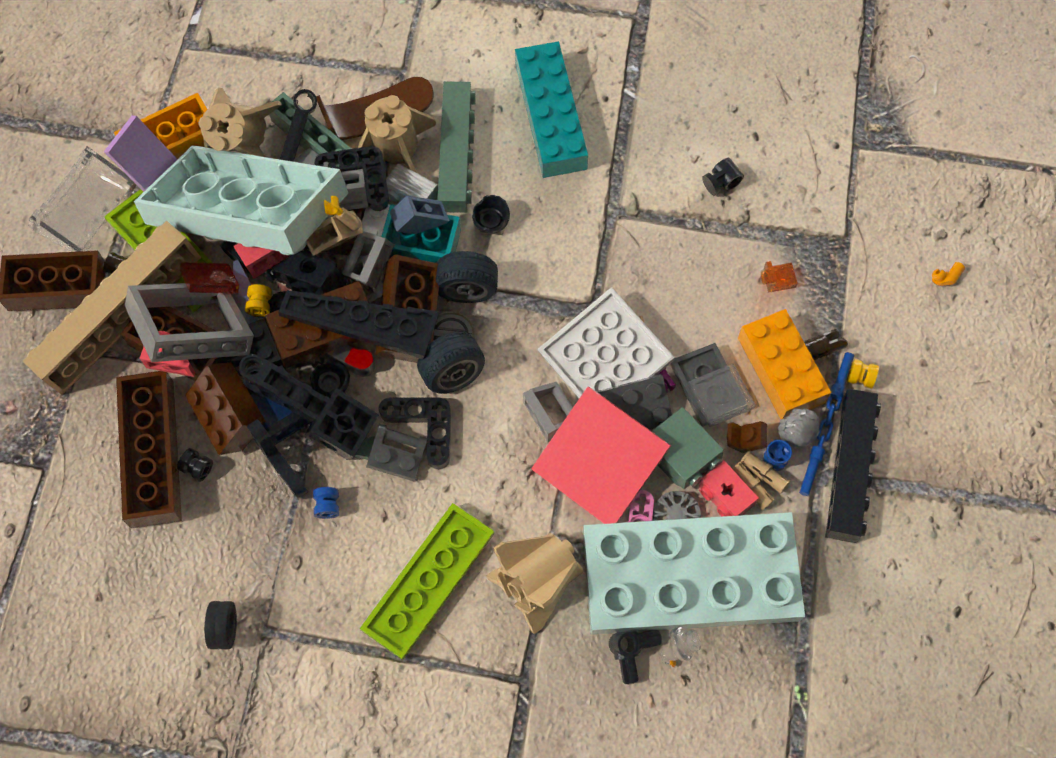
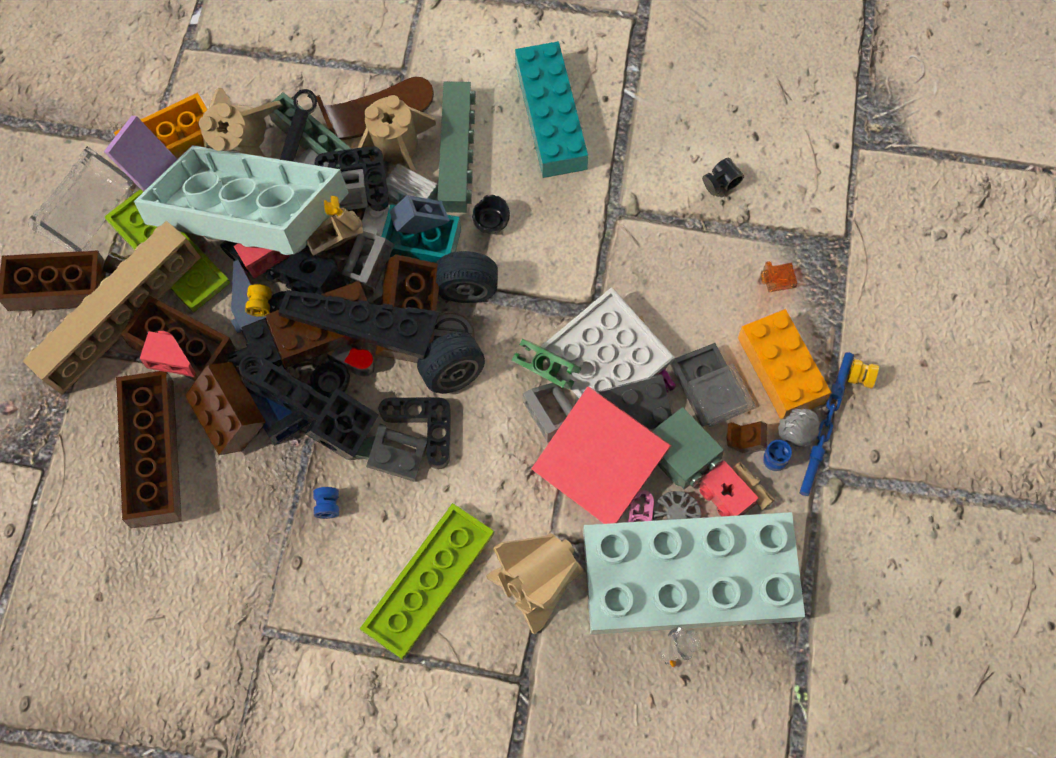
light grey window [125,282,254,362] -> none
black wheel [177,448,213,482] -> none
clear red tile [180,262,239,293] -> none
black tyre [204,601,237,649] -> none
black beam [246,419,308,499] -> none
black axle [609,630,662,684] -> none
tan pin [741,451,791,494] -> none
dark brown hinge [804,329,848,361] -> none
black brick [825,388,881,543] -> none
light orange arm [932,262,965,286] -> none
none -> green piece [511,339,581,390]

